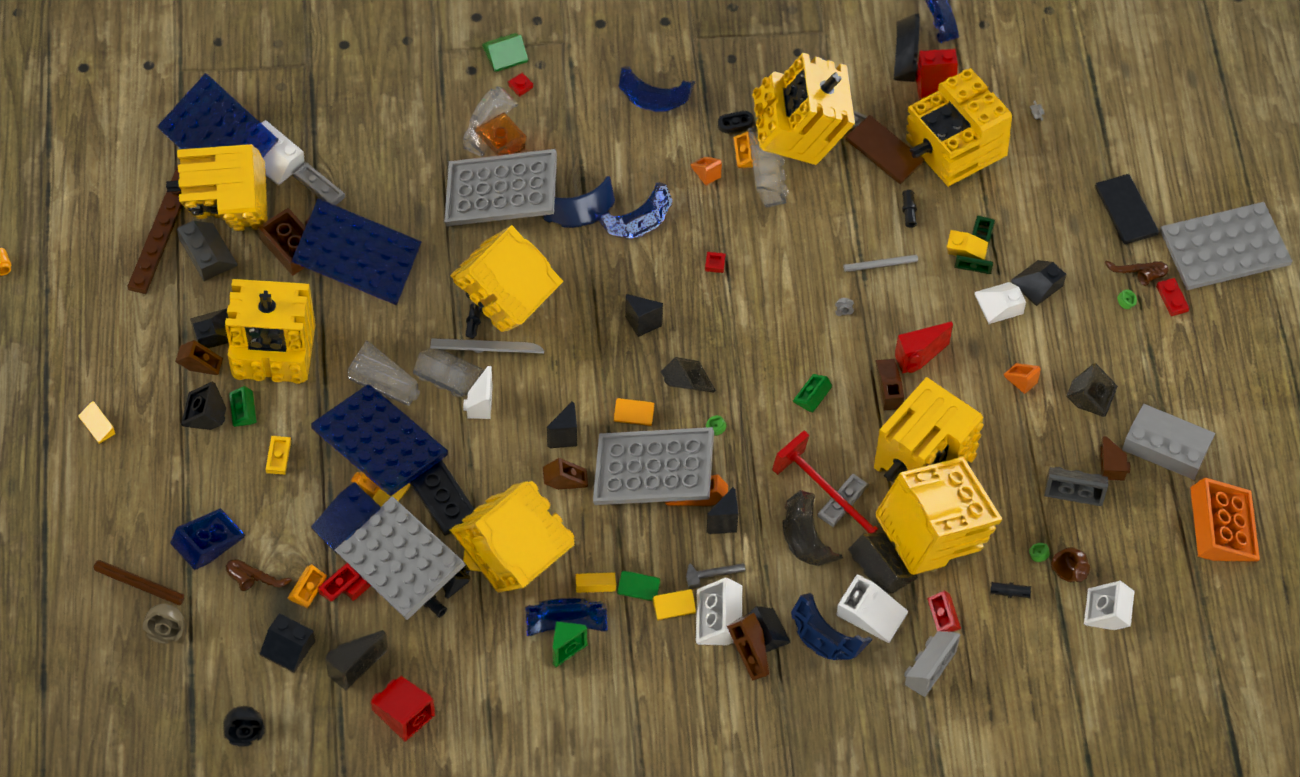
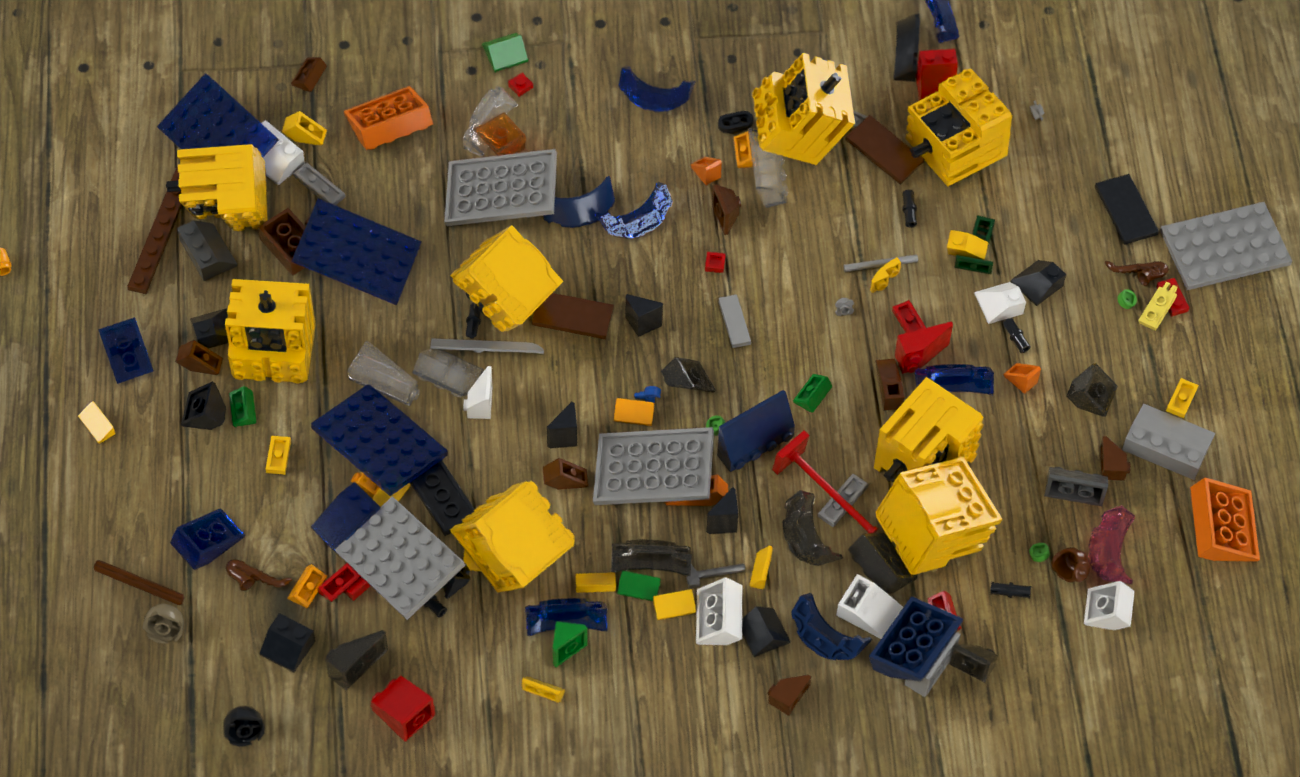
reddish brown slope [727,613,769,681] -> none
none -> clear blue slope [98,317,154,384]
none -> yellow slope [282,111,327,146]
none -> reddish brown slope [291,57,327,92]
none -> orange slope [344,86,433,150]
none -> yellow slope [522,677,565,703]
none -> reddish brown tile [532,293,614,339]
none -> clear smoke windscreen [611,539,692,576]
none -> blue piece [634,386,661,403]
none -> reddish brown slope [712,184,741,235]
none -> dark blue slope [717,390,795,472]
none -> light grey tile [718,294,751,348]
none -> yellow slope [750,546,773,589]
none -> reddish brown slope [767,675,812,716]
none -> dark blue slope [869,596,963,681]
none -> yellow slope [870,257,901,293]
none -> red plate [892,300,926,333]
none -> clear blue windscreen [915,364,994,394]
none -> clear smoke slope [949,644,998,683]
none -> black axle [1003,318,1031,353]
none -> clear pink windscreen [1088,506,1135,585]
none -> light yellow hinge [1138,282,1177,331]
none -> yellow plate [1166,378,1199,418]

